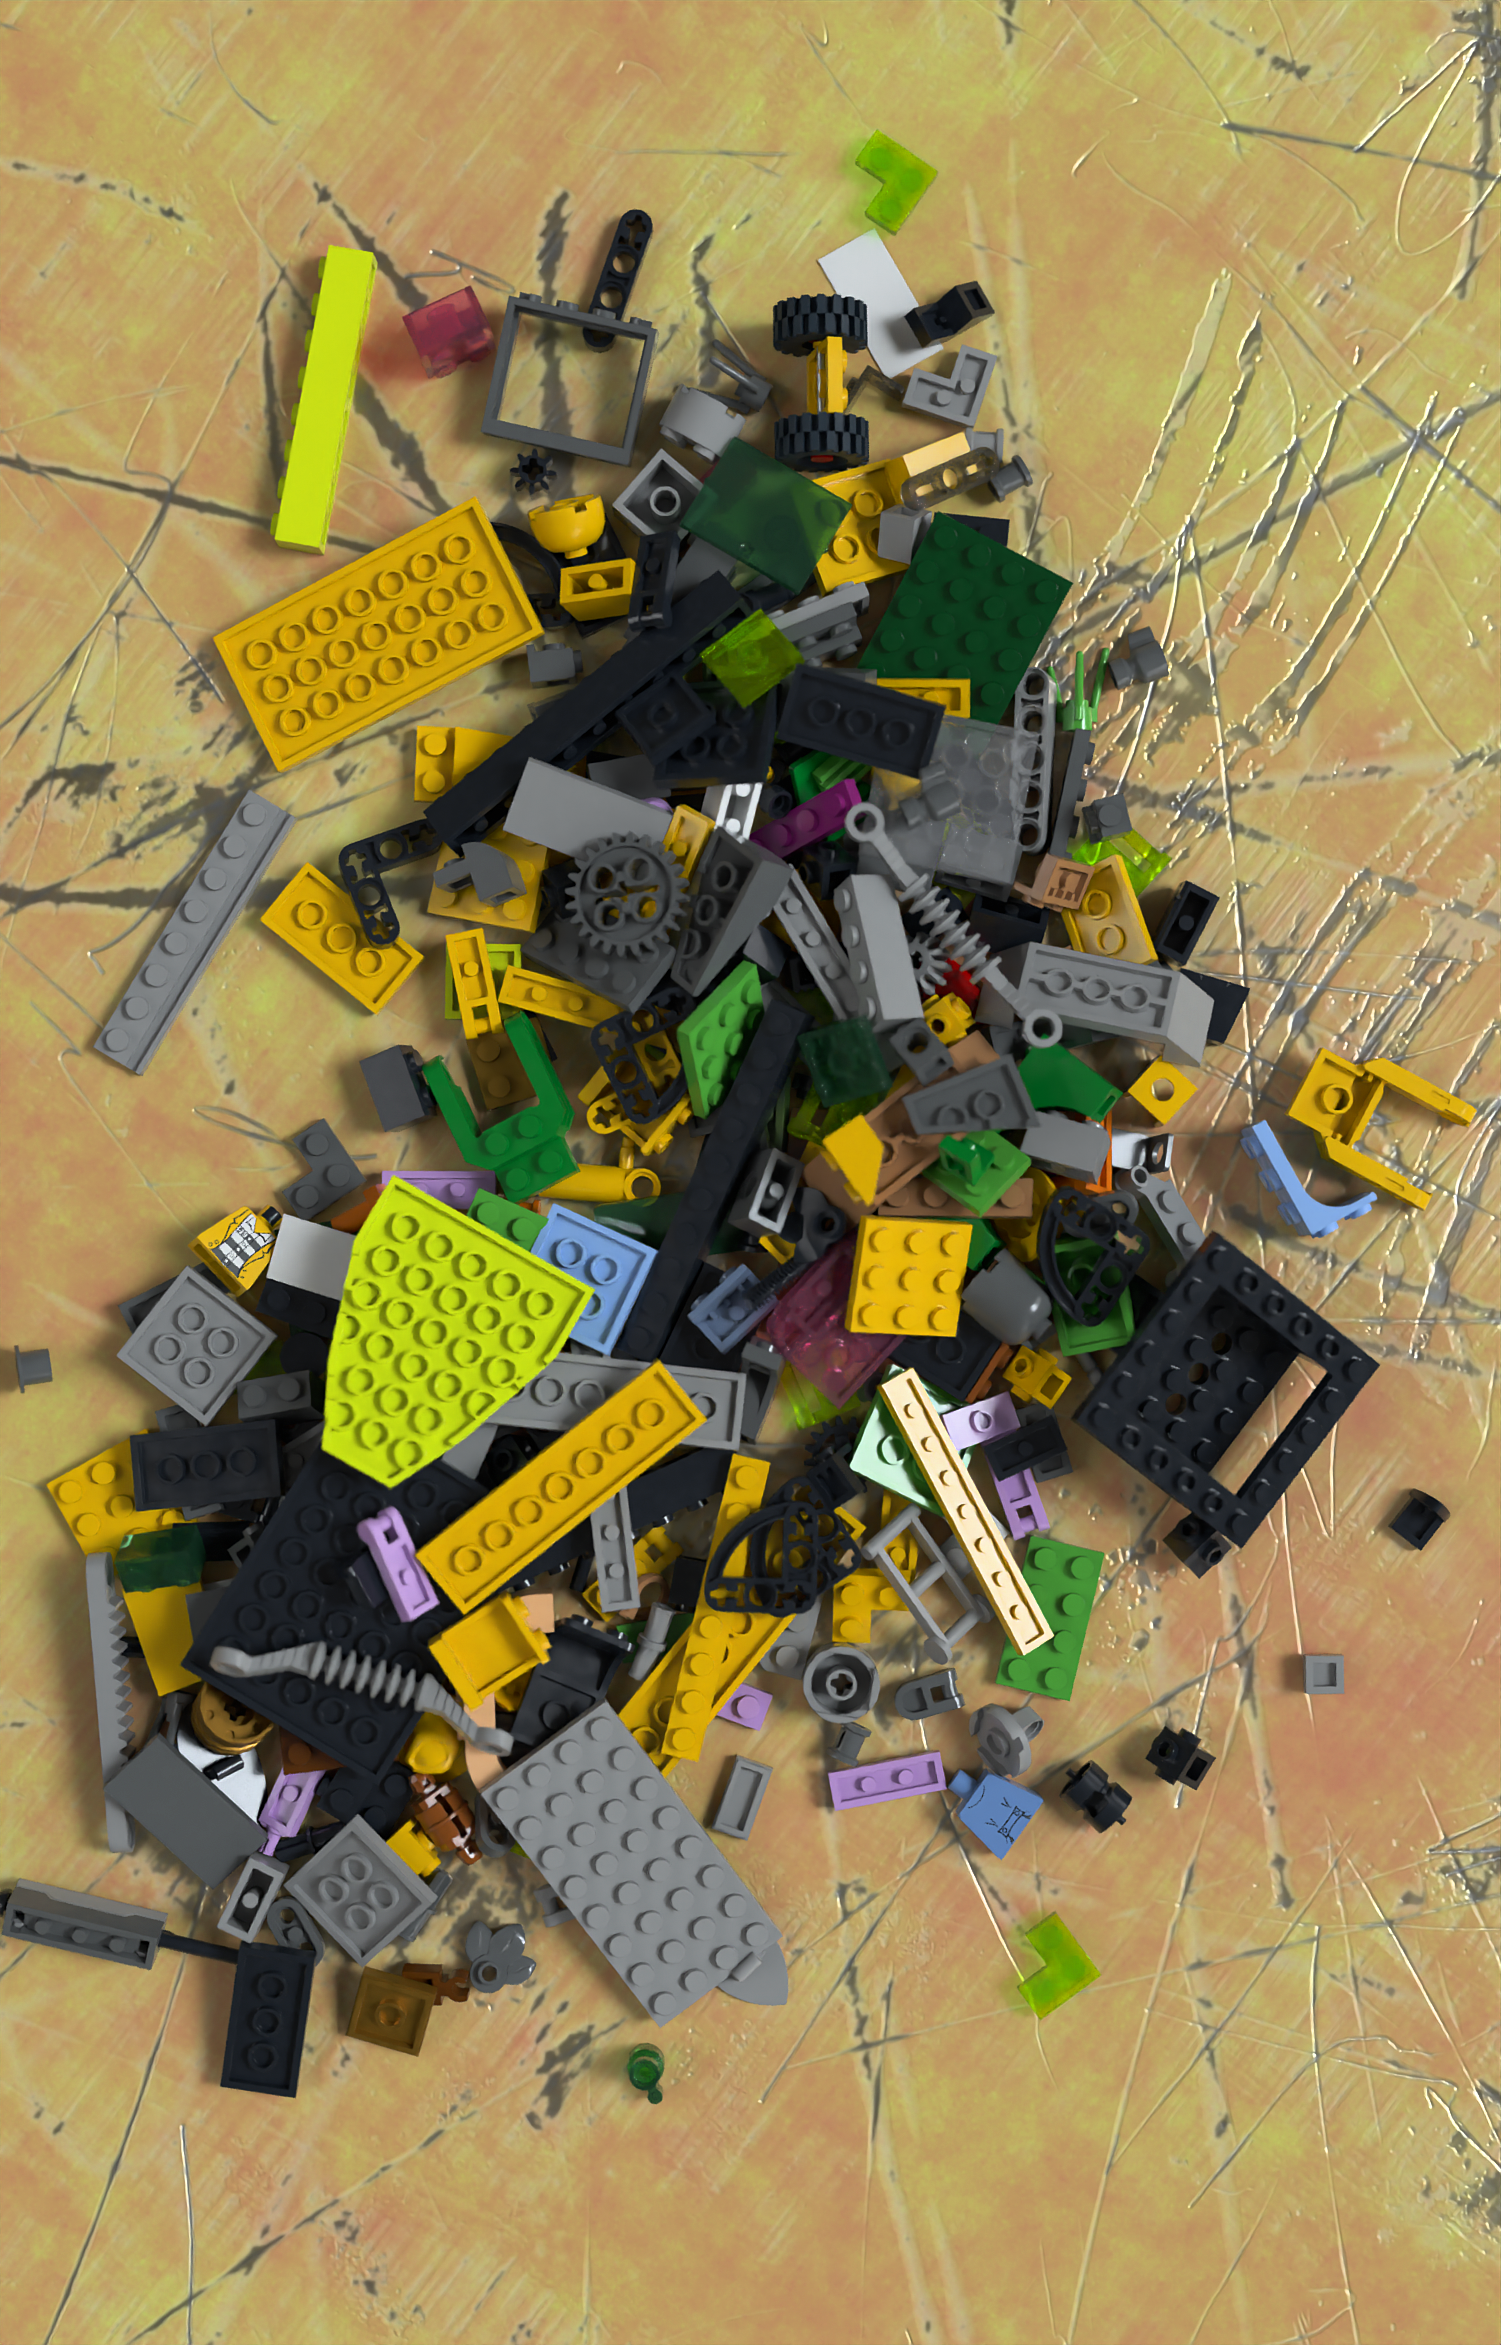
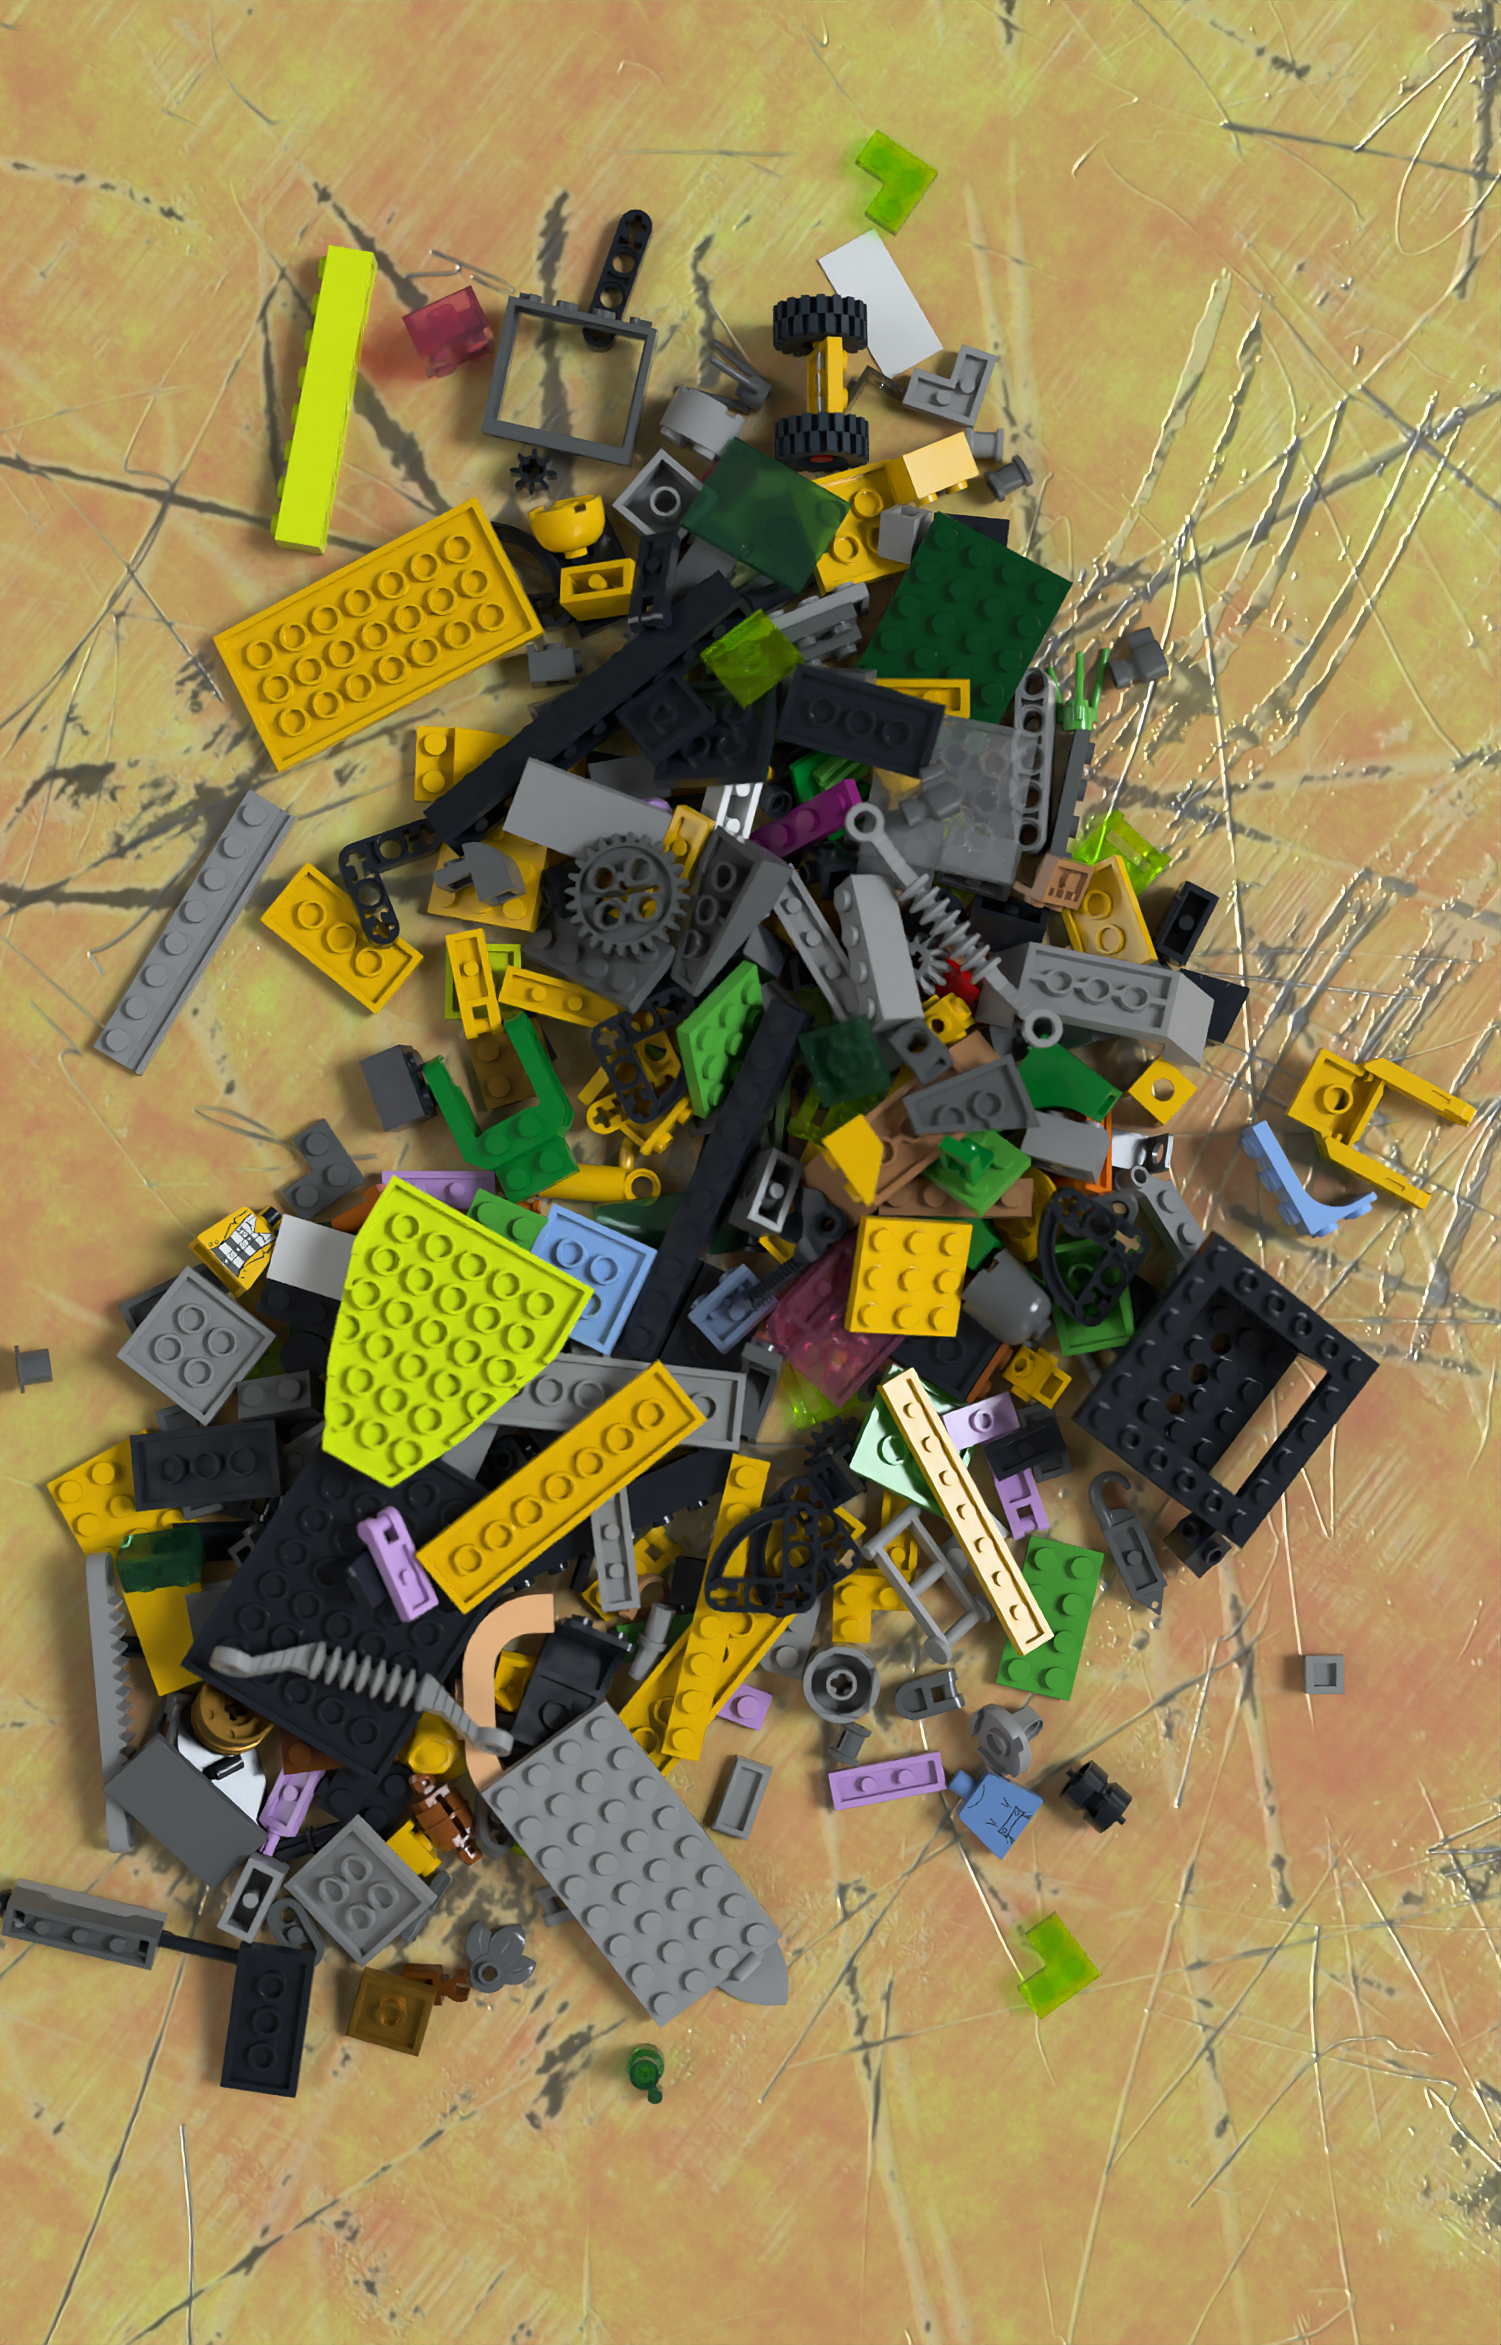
yellow panel [429,1590,552,1712] -> none
clear smoke beam [900,447,1000,511] -> none
black slope [904,280,995,349] -> none
dark grey brick [1082,793,1132,845] -> none
black brick [1145,1726,1216,1790] -> none
black tile [1388,1488,1450,1551] -> none
none -> dark grey plate [1088,1471,1168,1615]

